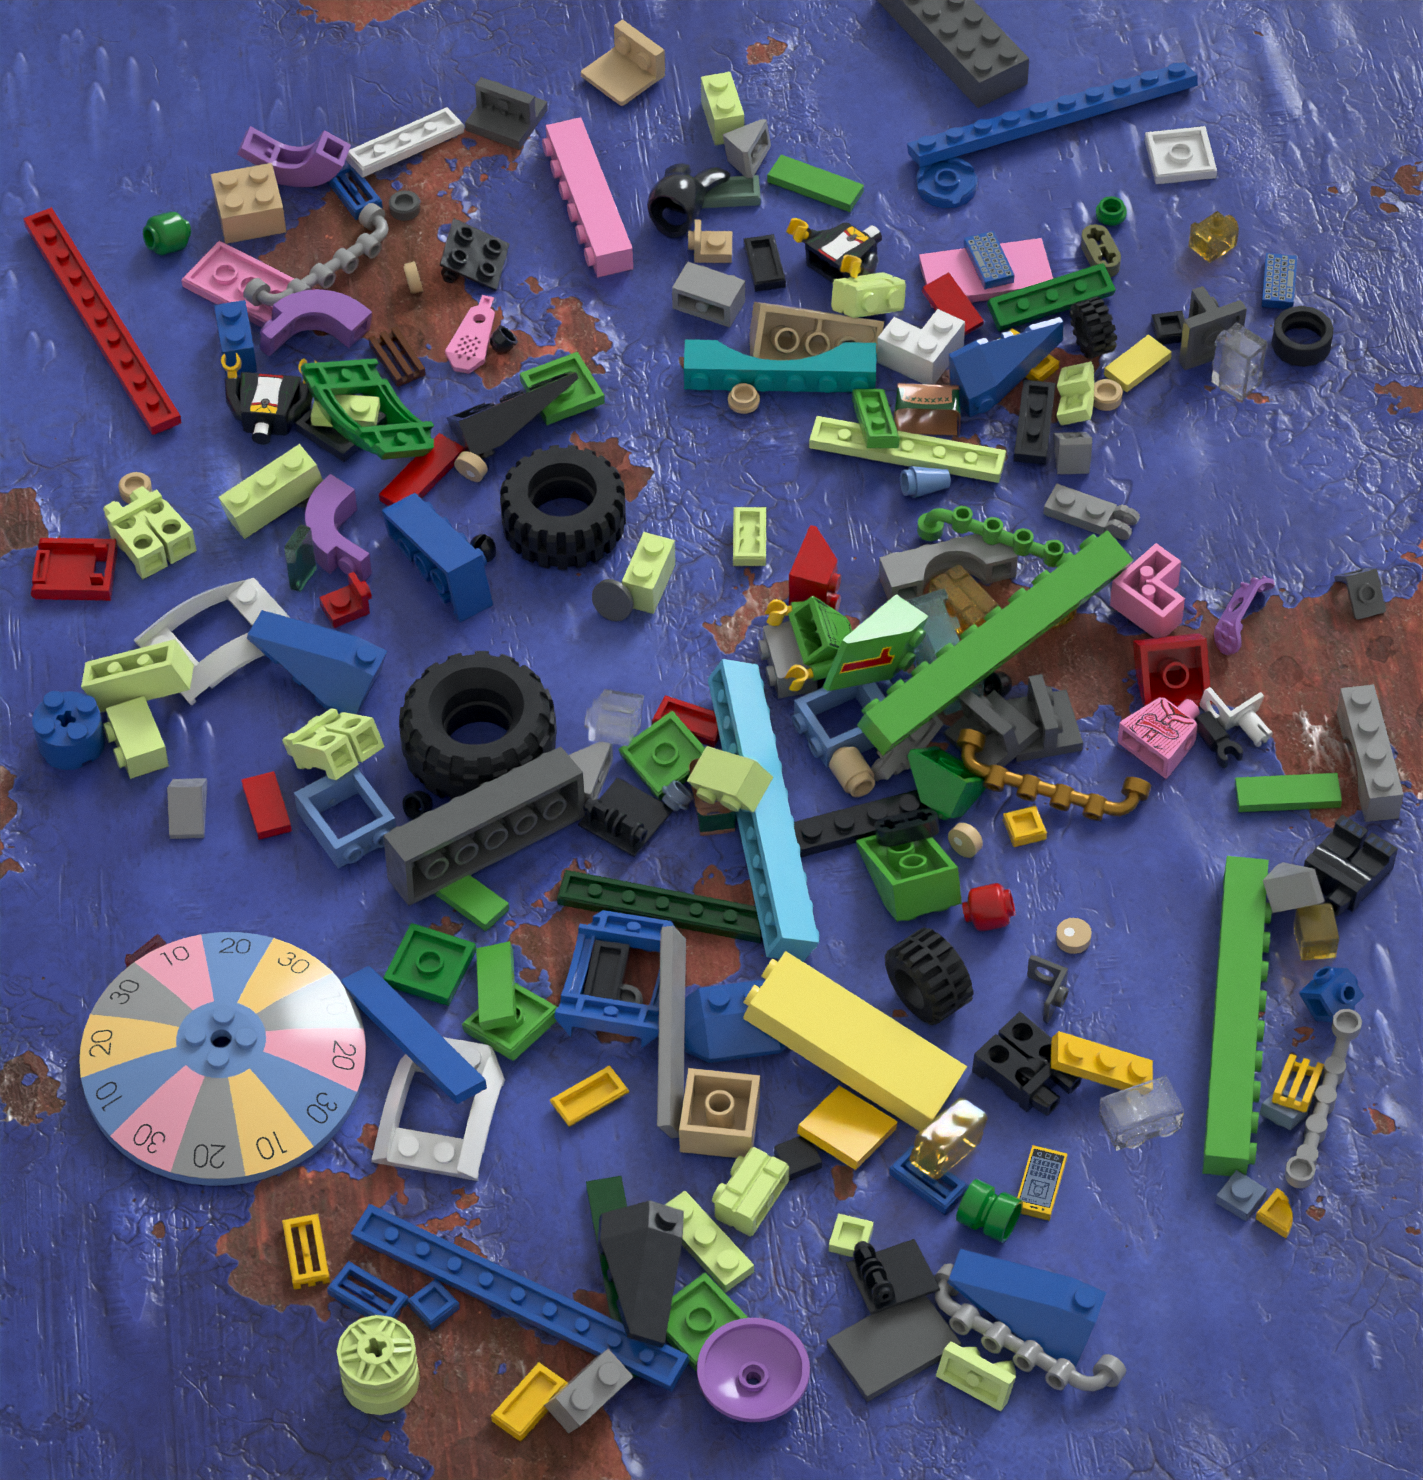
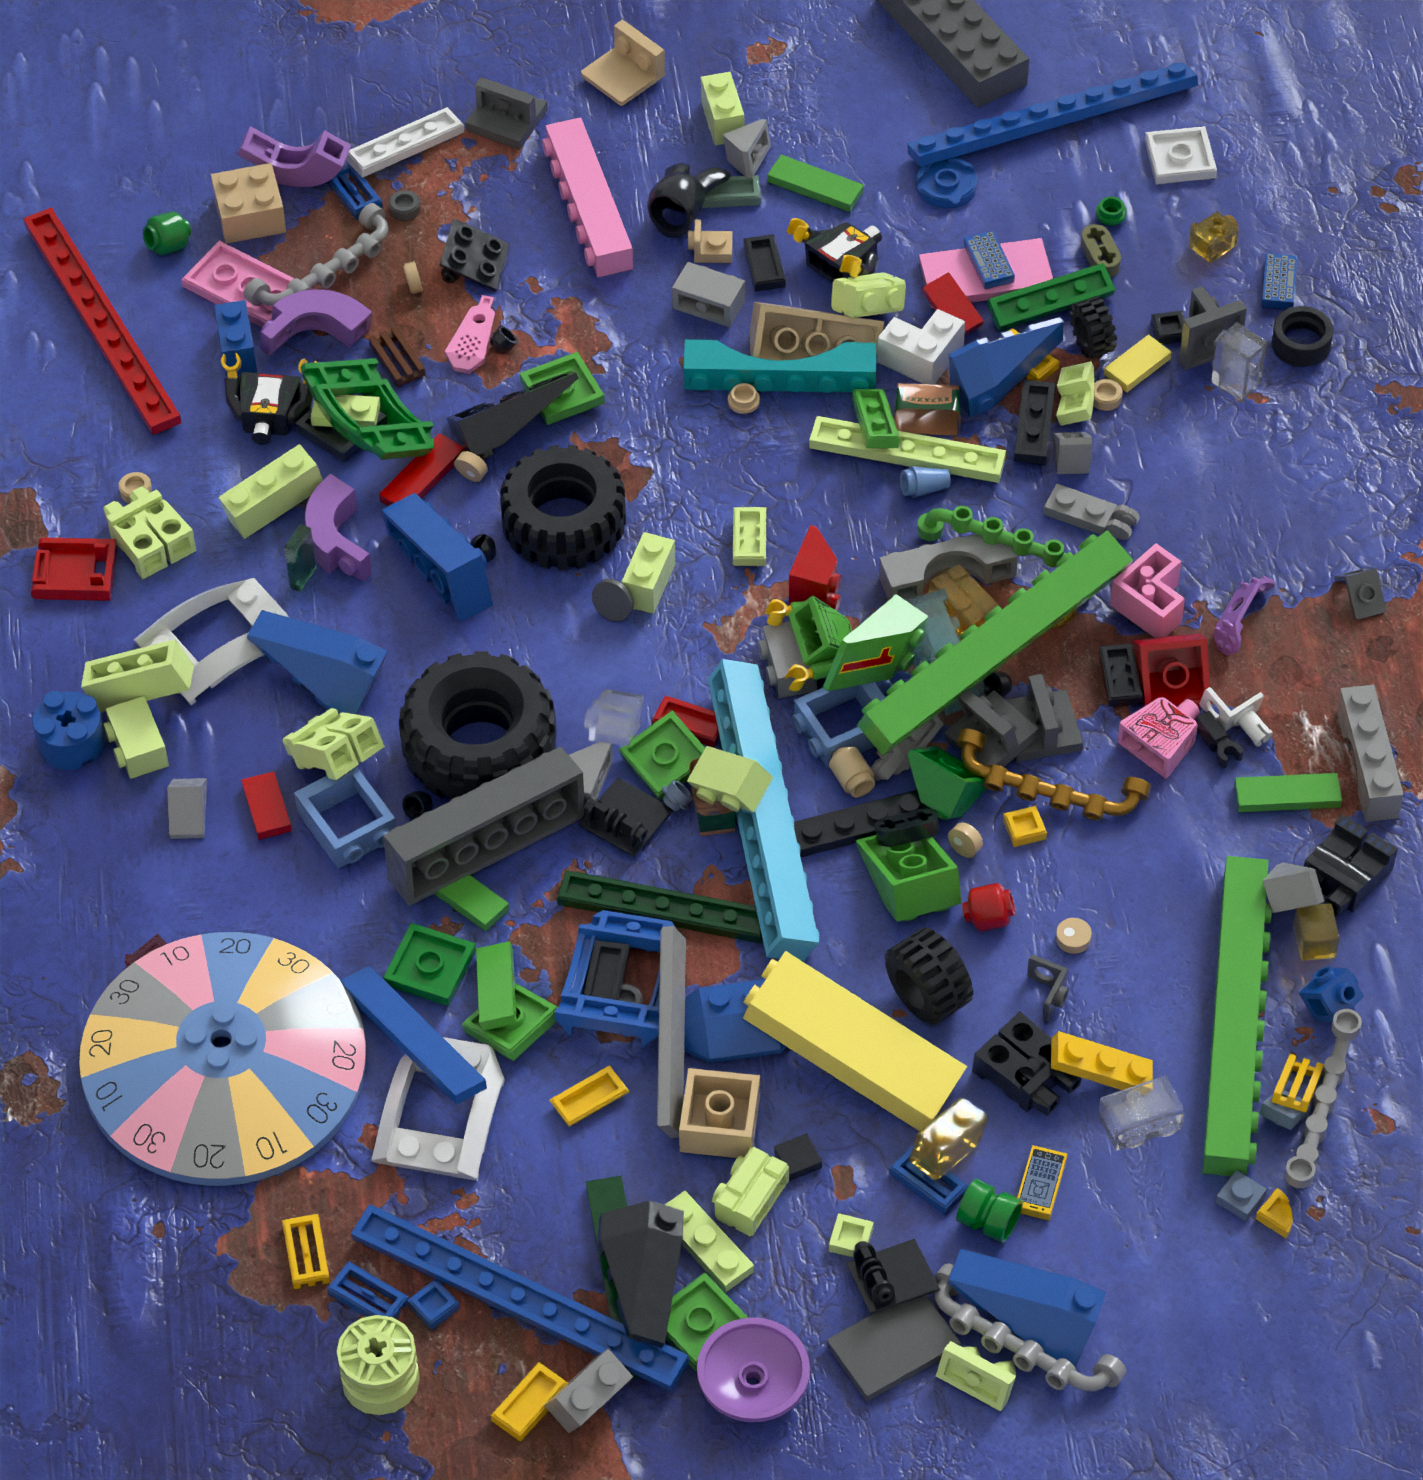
red bracket [319,572,372,628] -> none
yellow tile [797,1085,898,1170] -> none
none -> black plate [1099,643,1143,707]

